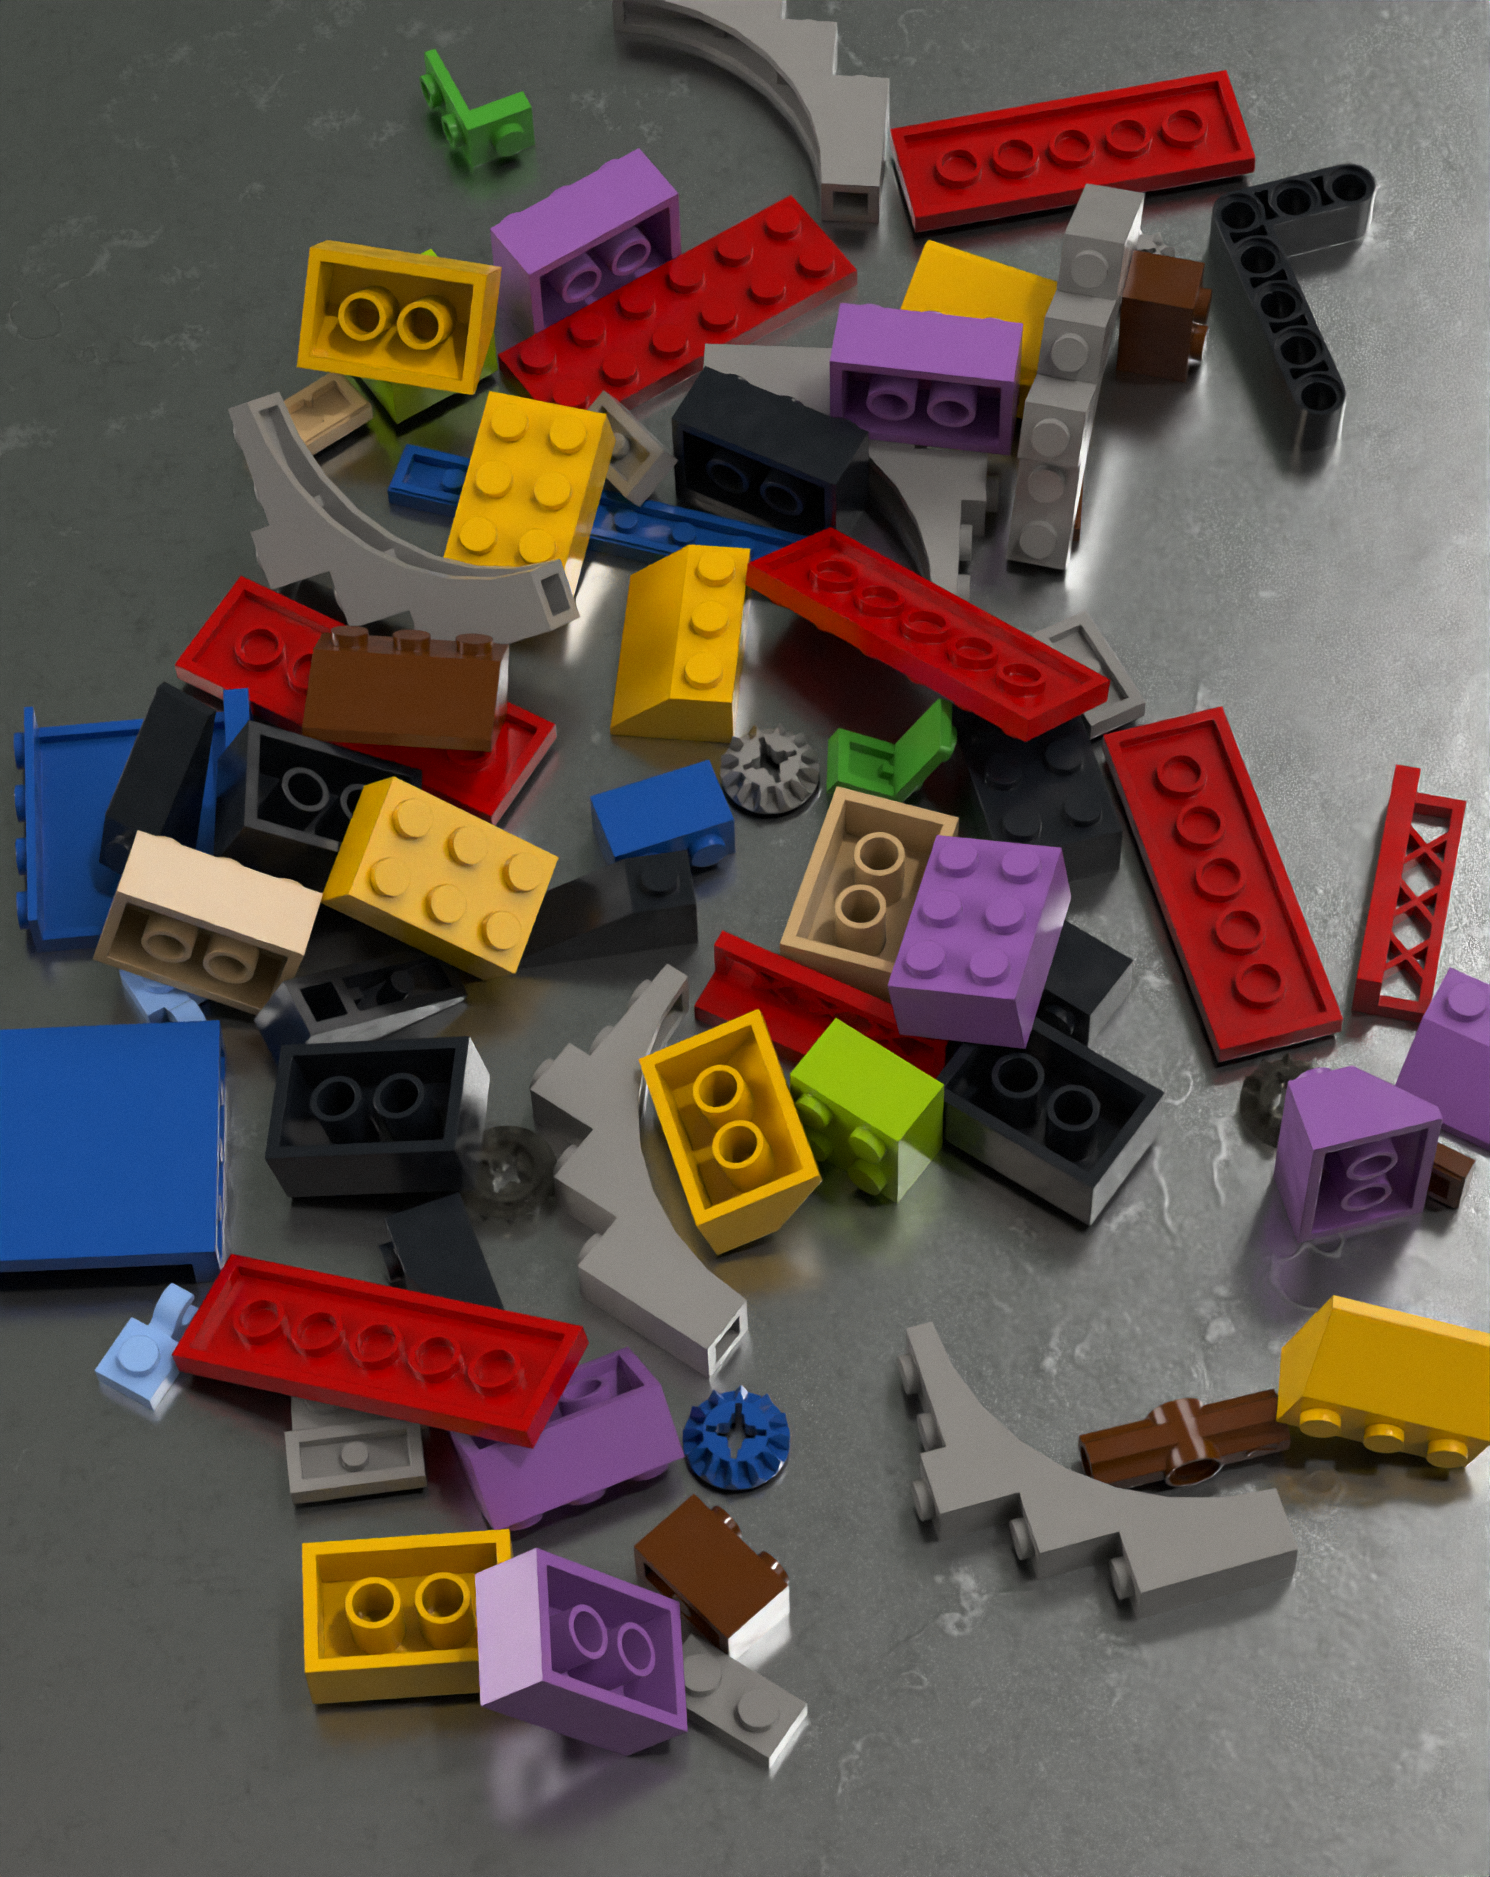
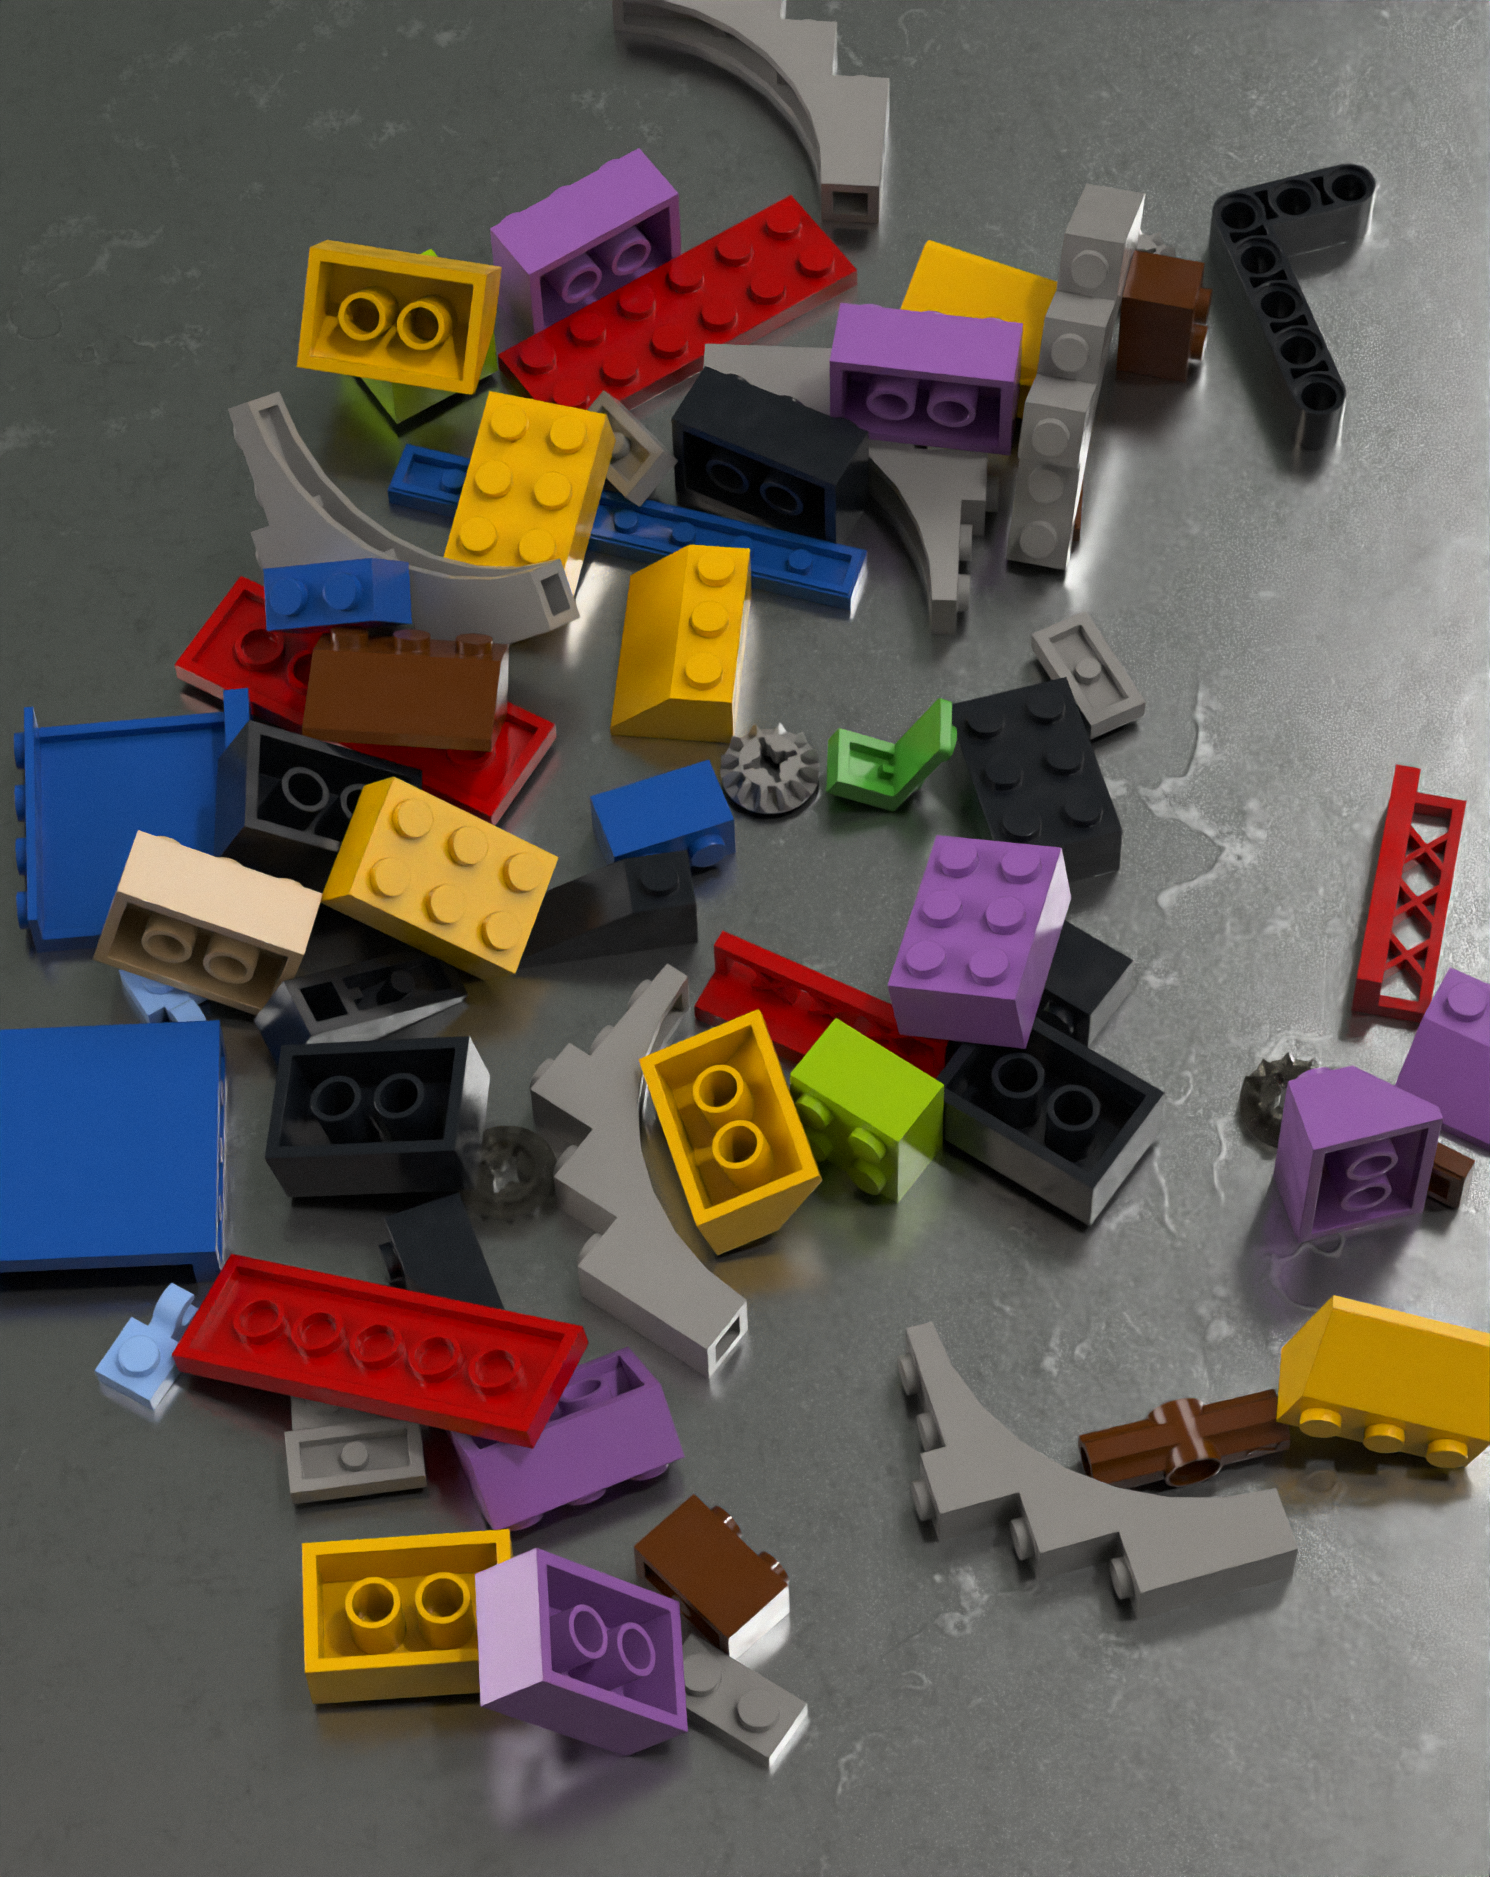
black slope [99,681,216,875] -> none
tan plate [284,372,373,455] -> none
bright green bracket [419,48,535,168] -> none
blue gear [683,1385,790,1490] -> none
red plate [745,527,1111,742] -> none
tan brick [780,786,959,1004] -> none
red plate [890,70,1256,233] -> none
red plate [1102,706,1343,1062] -> none
none -> blue brick [263,558,412,634]

